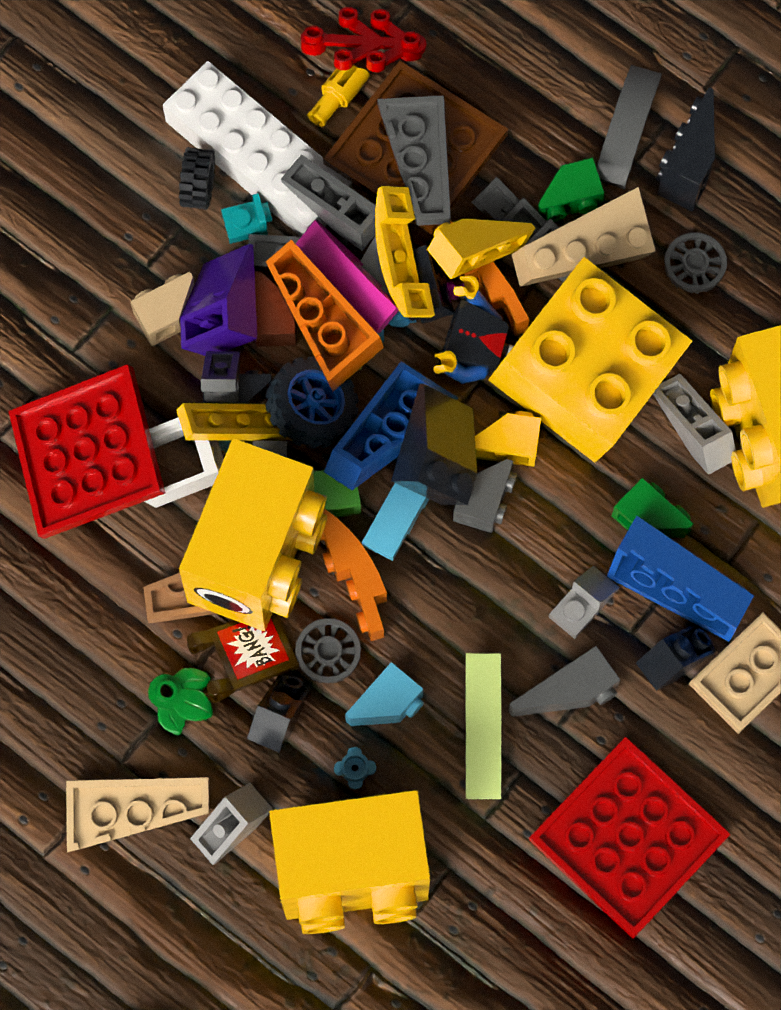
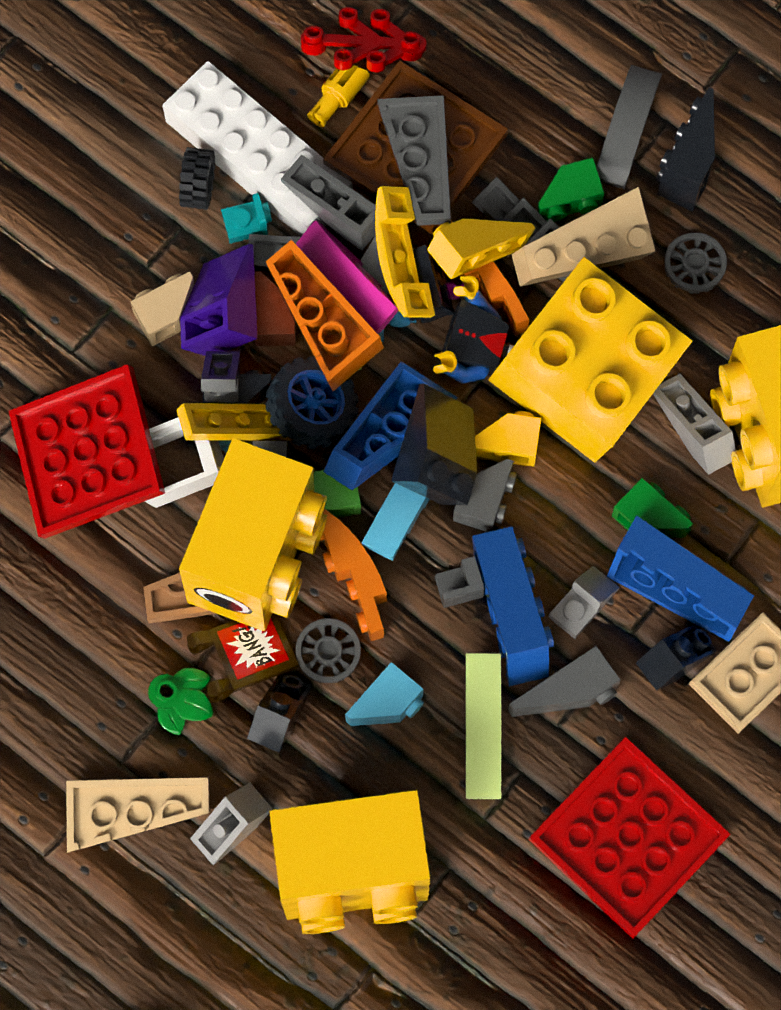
medium azure plate [334,747,376,789] -> none
none -> dark grey panel [435,556,484,608]
none -> blue wedge [472,527,554,687]

